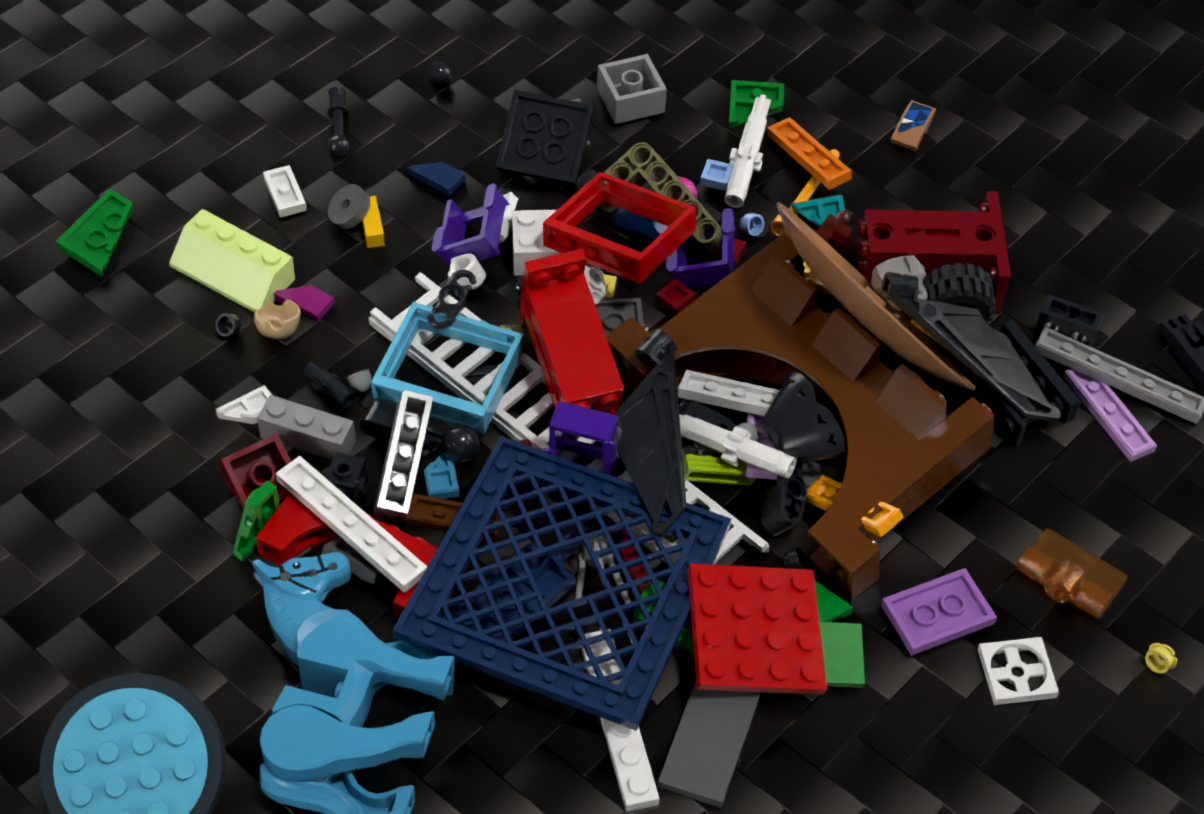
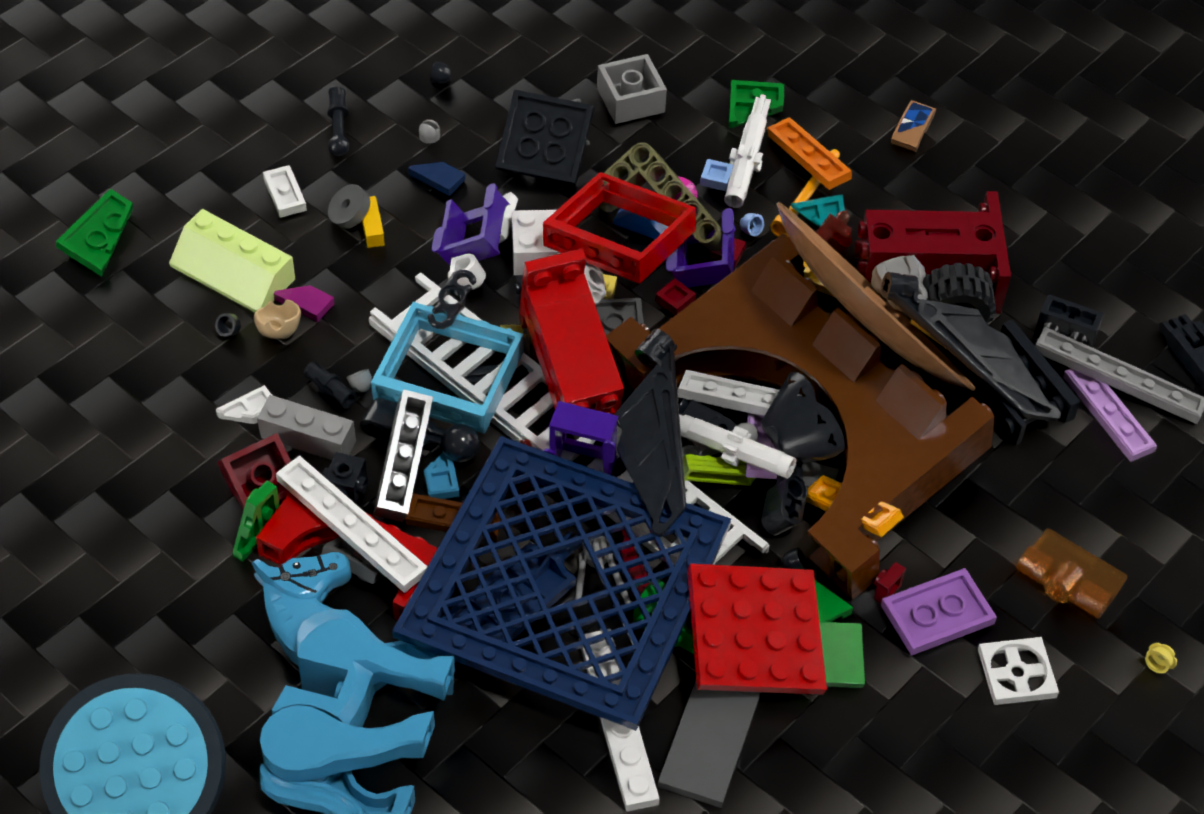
none -> light grey hinge [419,120,440,143]
none -> dark red plate [874,562,906,604]

